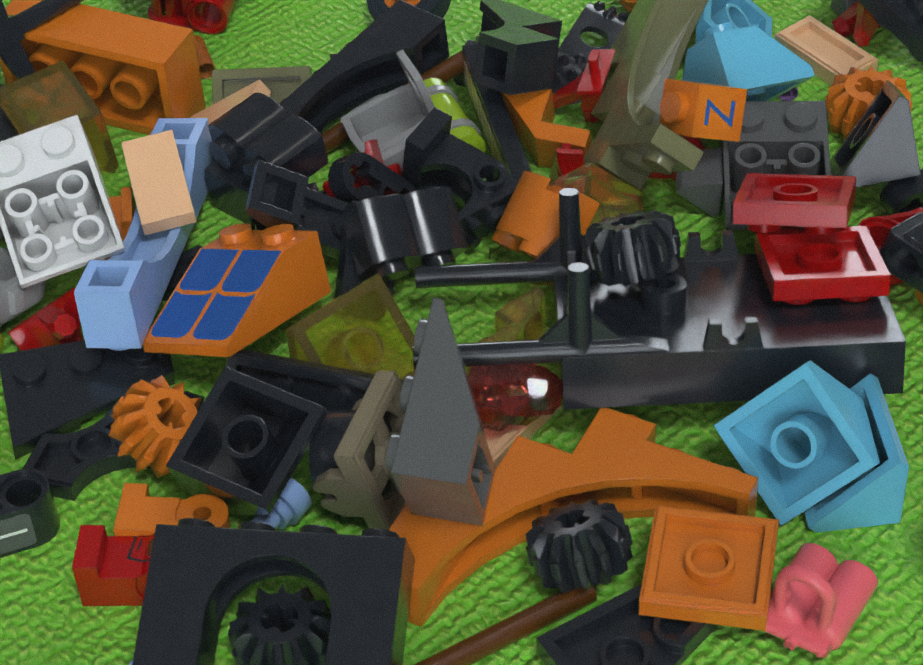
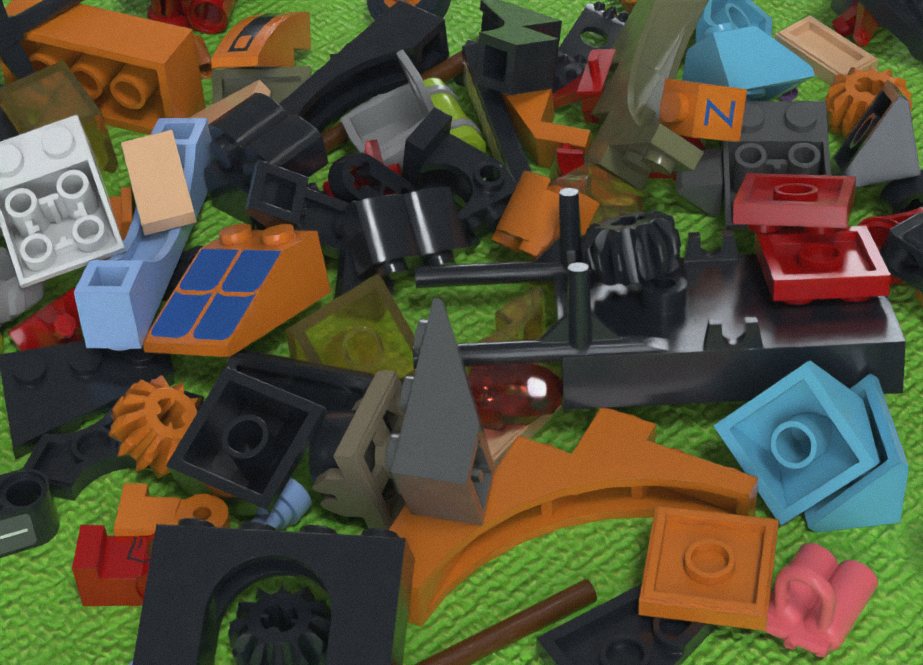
black gear [526,499,633,593] -> none
none -> orange slope [211,11,311,69]

